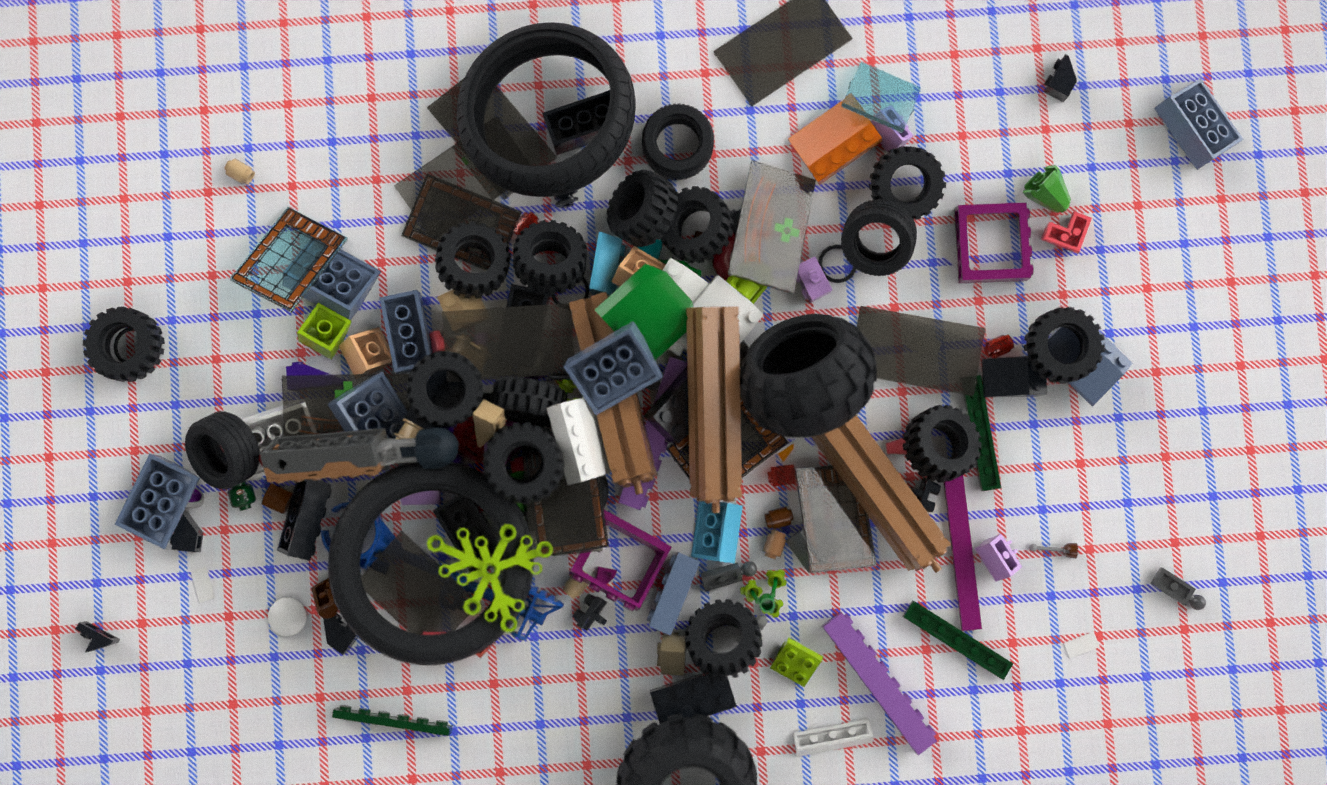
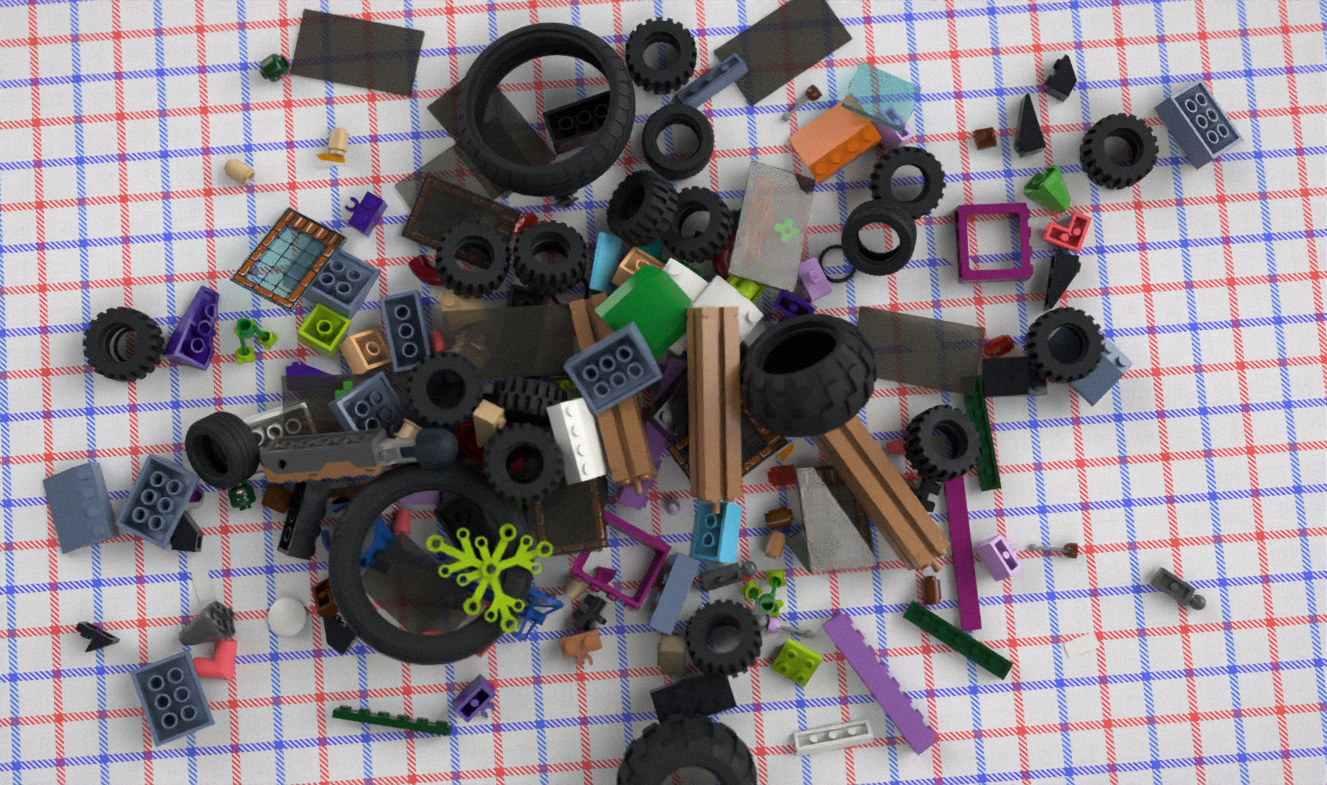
none -> sand blue slope [43,462,120,554]
none -> sand blue slope [130,649,215,747]
none -> dark purple wedge [163,285,219,371]
none -> dark grey cone [179,601,236,646]
none -> coral brick [193,640,238,681]
none -> plant [234,318,279,365]
none -> dark green head [260,54,289,82]
none -> clear smoke piece [290,9,425,97]
none -> sticker [313,151,347,168]
none -> tan brick [328,128,349,157]
none -> reddish brown brick [330,484,367,505]
none -> dark purple brick [345,191,388,237]
none -> coral cone [391,509,411,538]
none -> dark red cylinder [408,255,445,286]
none -> dark purple brick [453,674,496,723]
none -> nougat brick [559,628,603,668]
none -> black tyre [625,17,697,95]
none -> lavender hinge [665,500,680,515]
none -> sand blue slope [675,52,748,108]
none -> hinge [766,617,813,638]
none -> dark purple brick [772,288,818,323]
none -> hinge [782,84,822,121]
none -> reddish brown brick [920,576,942,605]
none -> reddish brown tile [973,127,997,150]
none -> black slope [1014,94,1046,158]
none -> black slope [1043,252,1081,311]
none -> black tyre [1079,113,1159,190]

